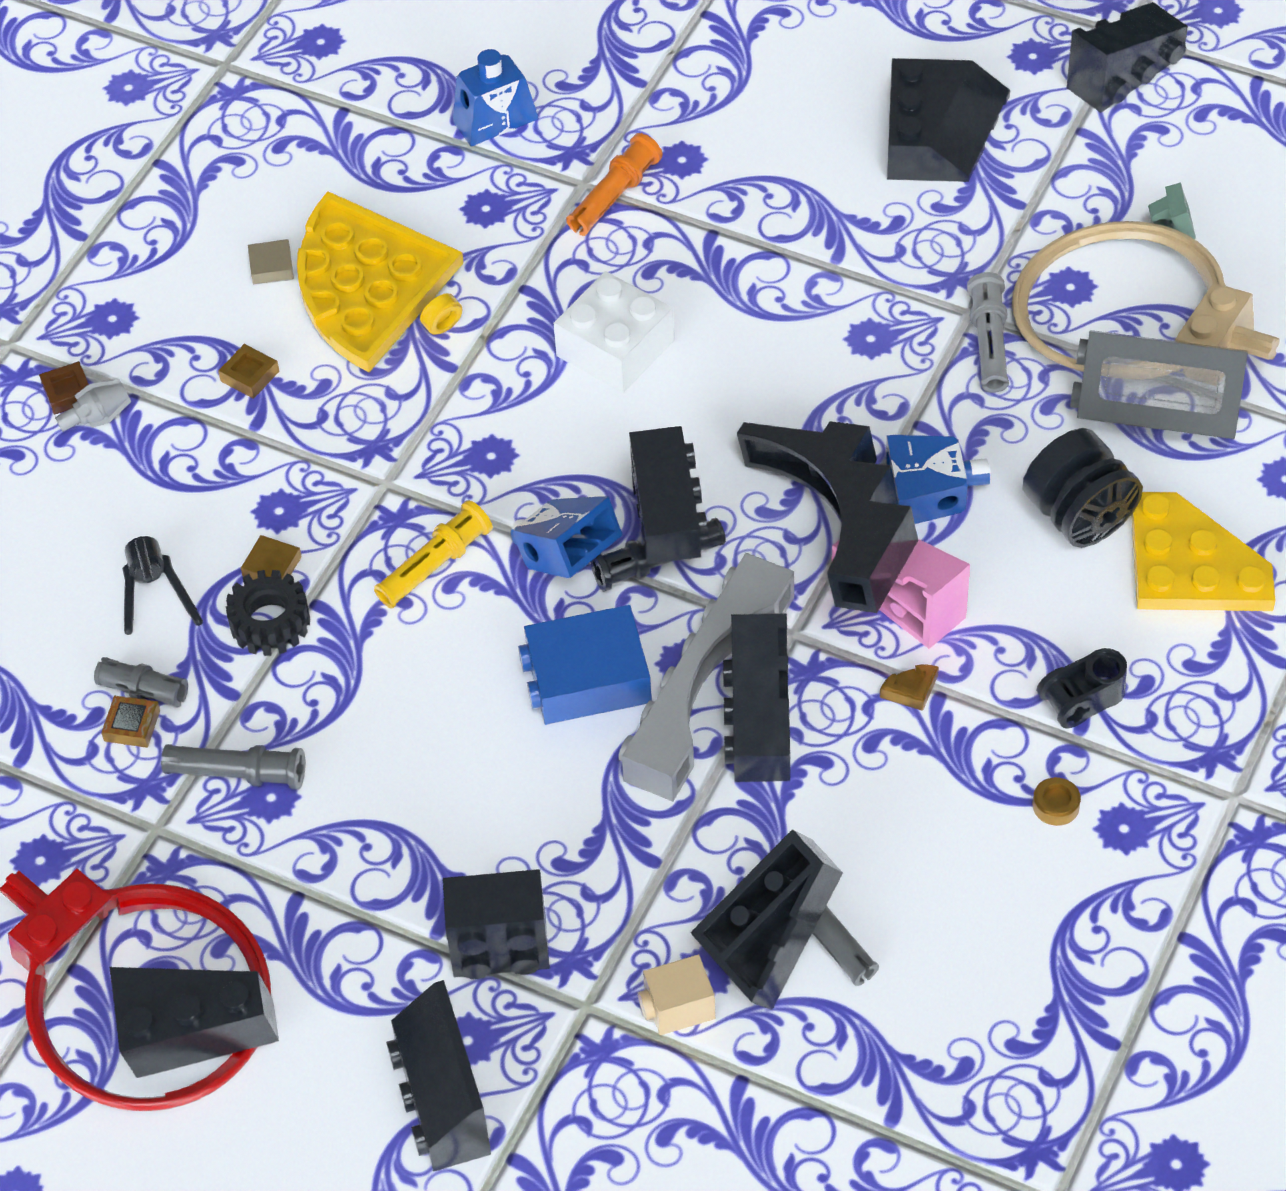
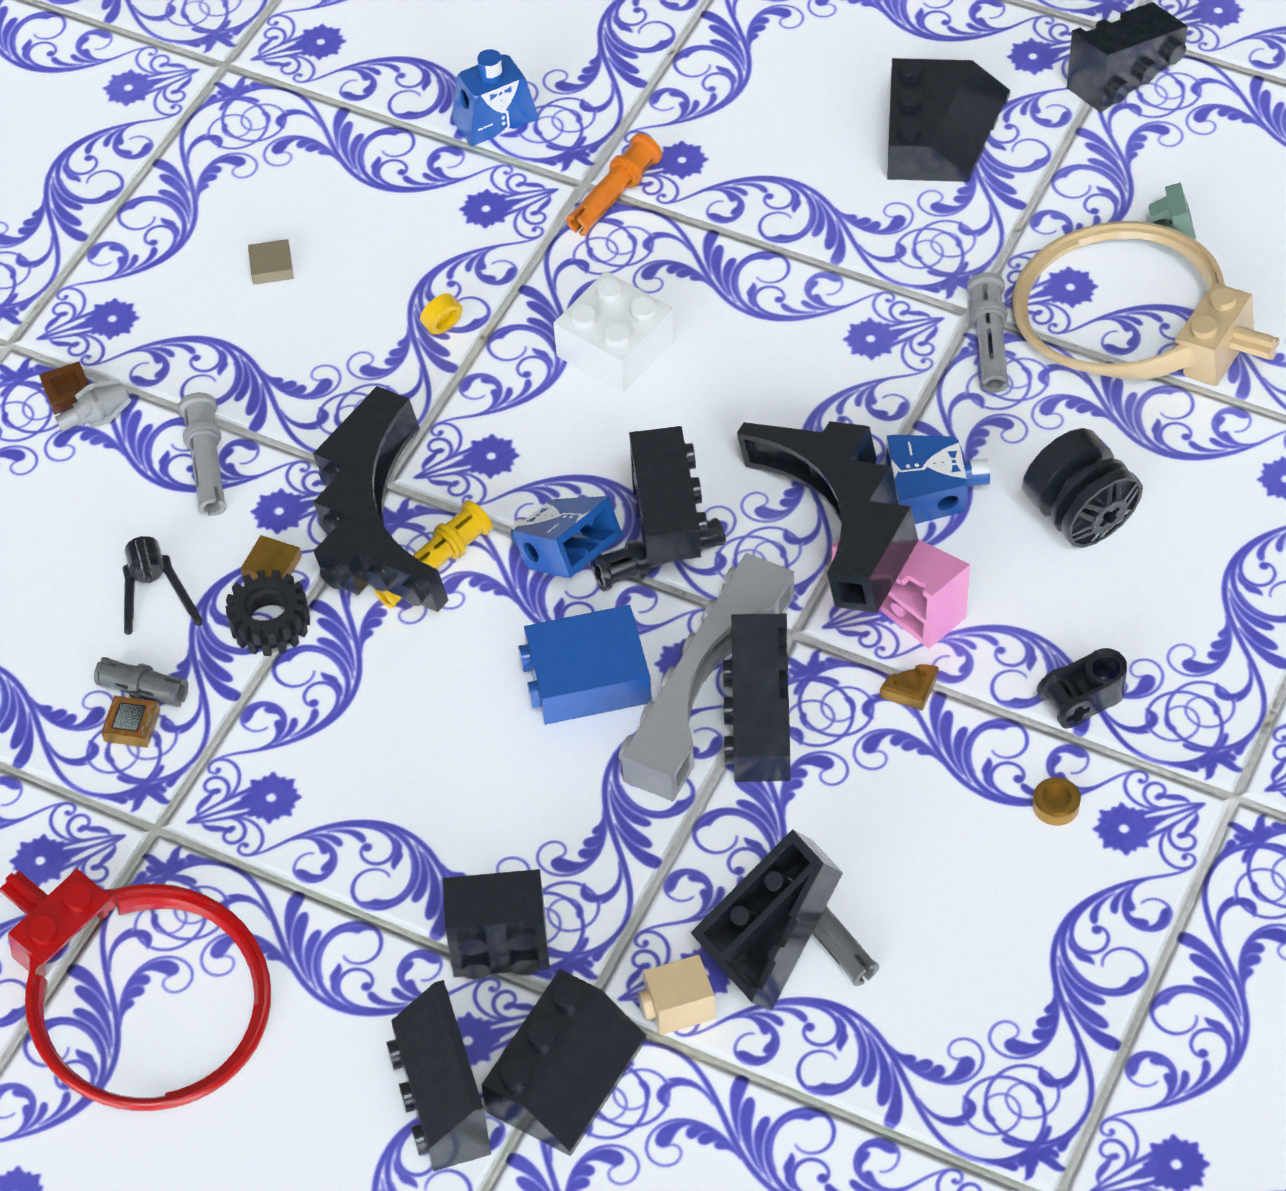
black wedge [110,967,279,1078] -> none
dark grey pin [161,744,306,790] -> none
pearl gold tile [218,343,280,399] -> none
yellow plate [297,191,464,372] -> none
dark grey piece [1070,330,1248,439] -> none
yellow plate [1131,492,1276,611] -> none
none -> light grey pin [178,392,226,516]
none -> black arch [313,386,449,612]
none -> black slope [481,969,647,1157]

